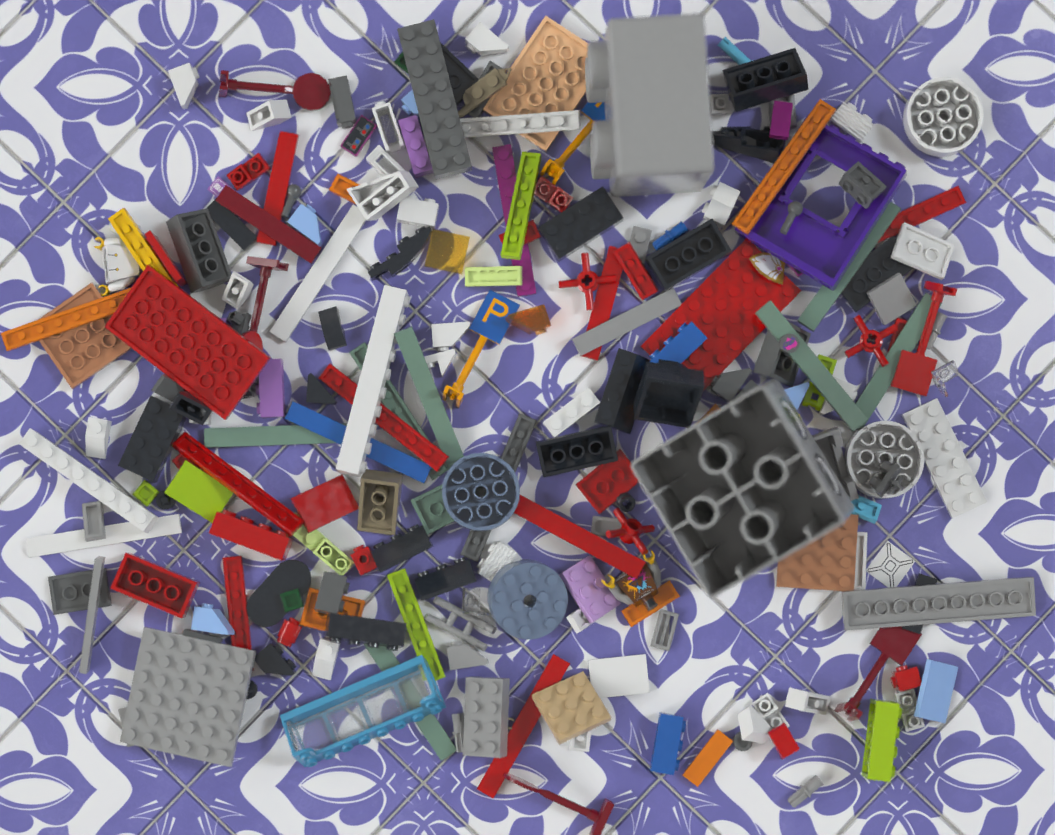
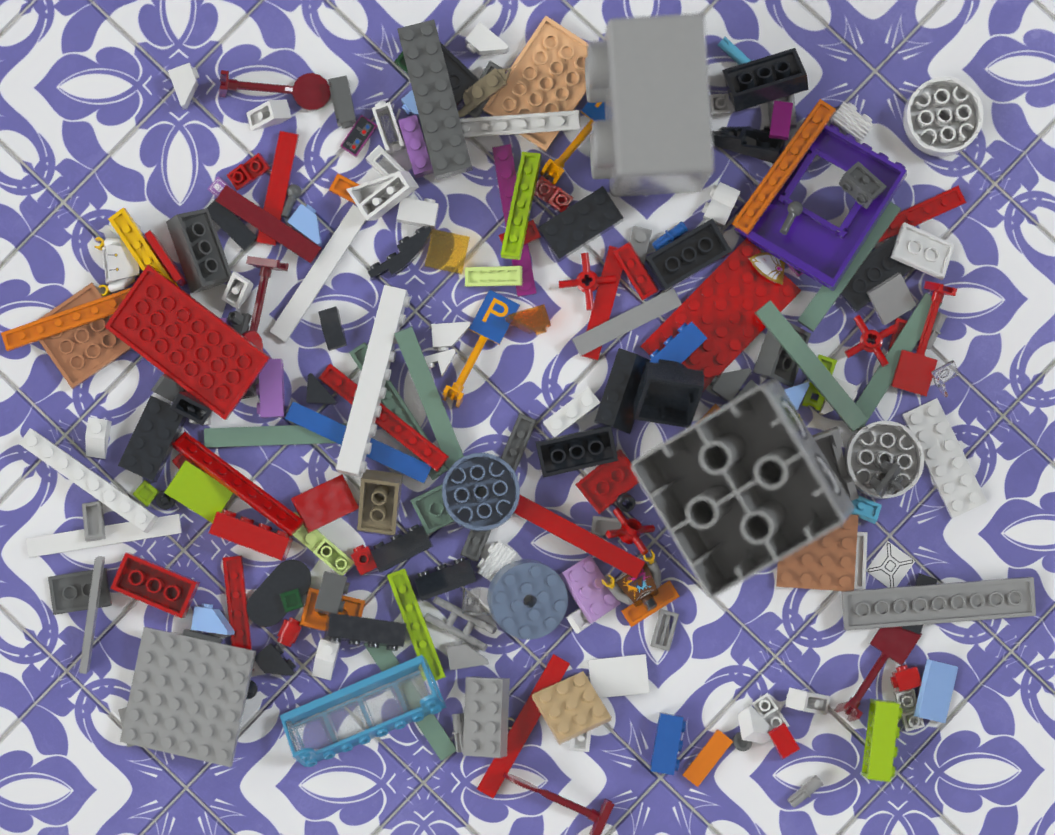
dark grey tile [779,334,799,353] -> none

